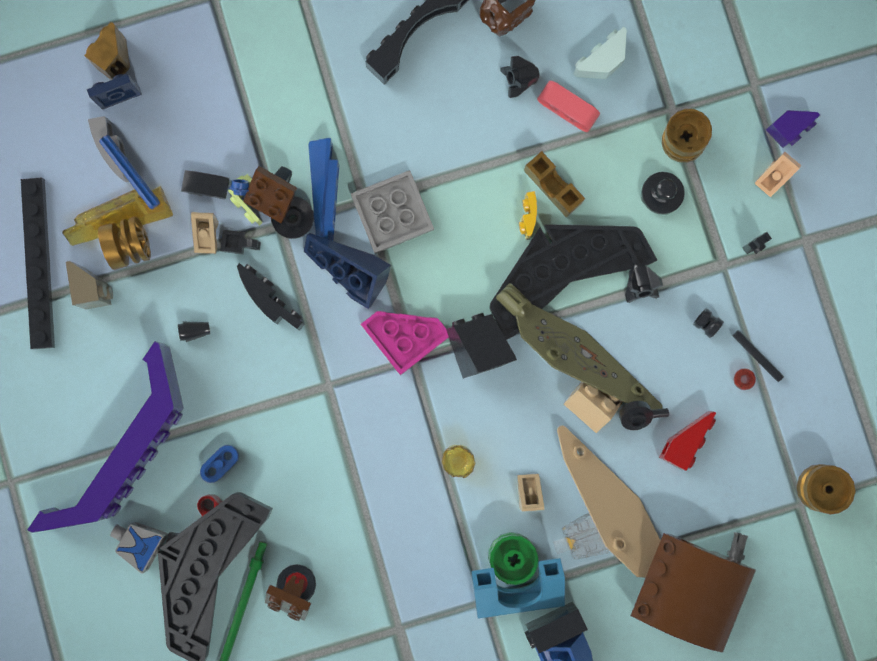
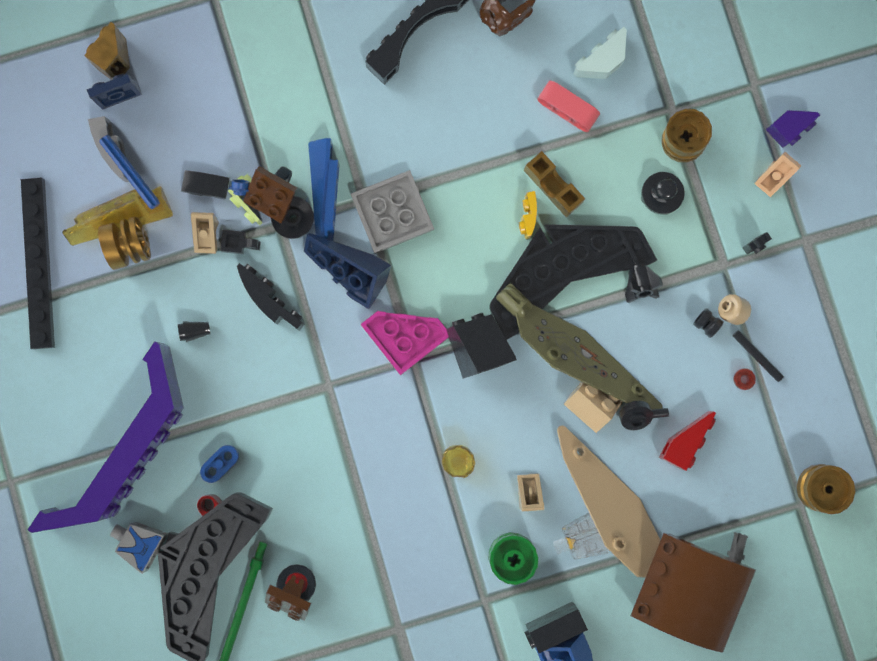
dark tan slope [66,261,113,309] -> none
dark azure arch [472,558,565,619] -> none
black brick [500,56,540,98] -> none
none -> tan head [718,294,751,325]

